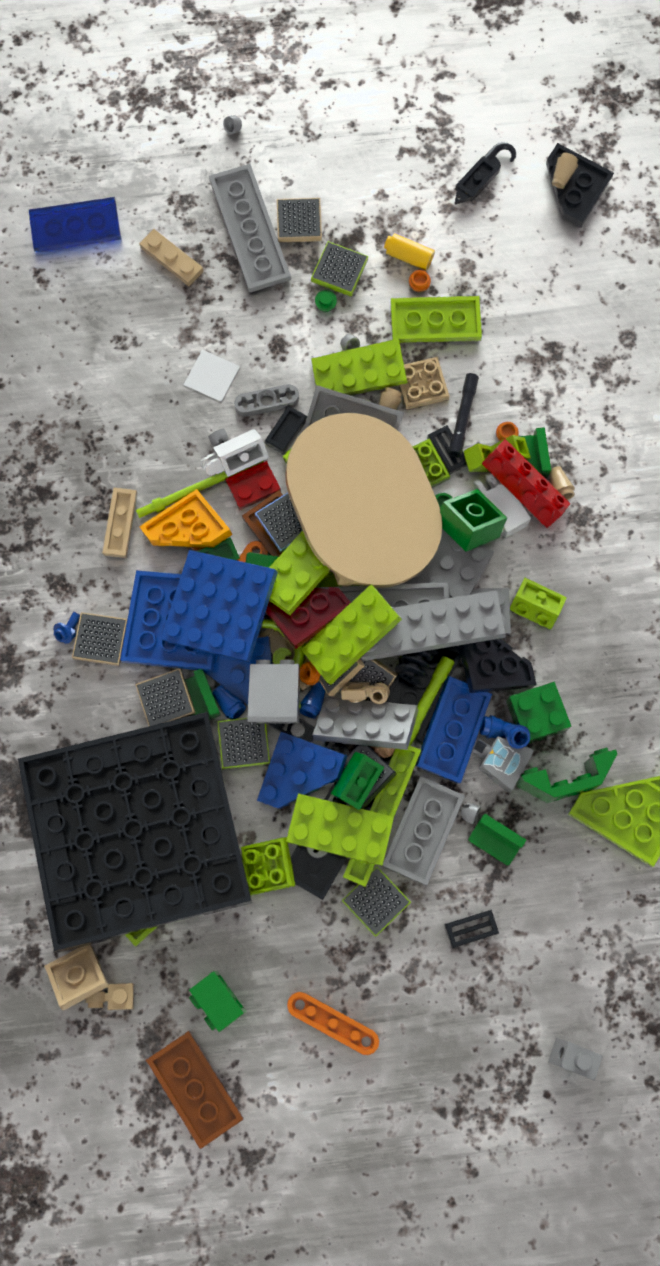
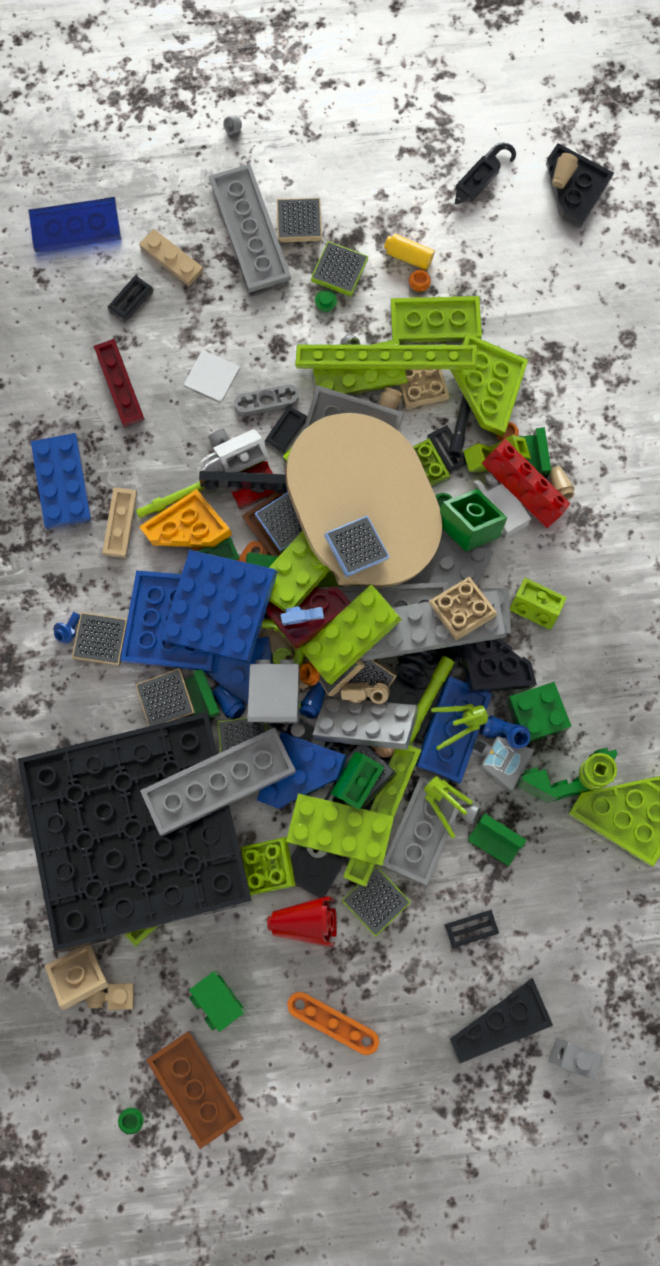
none -> blue plate [31,433,92,529]
none -> dark red plate [93,339,145,427]
none -> black tile [107,275,153,323]
none -> green plate [118,1107,144,1135]
none -> light grey plate [140,728,296,836]
none -> black plate [199,471,288,494]
none -> red cone [267,896,337,947]
none -> light blue plate [281,607,324,626]
none -> lime tile [295,344,478,370]
none -> tile [324,516,389,577]
none -> lime plant [423,776,473,839]
none -> tan tile [429,576,497,641]
none -> lime plant [431,704,488,750]
none -> lime wing [443,333,528,436]
none -> black wing [450,977,553,1064]
none -> lime wheel [578,753,617,790]

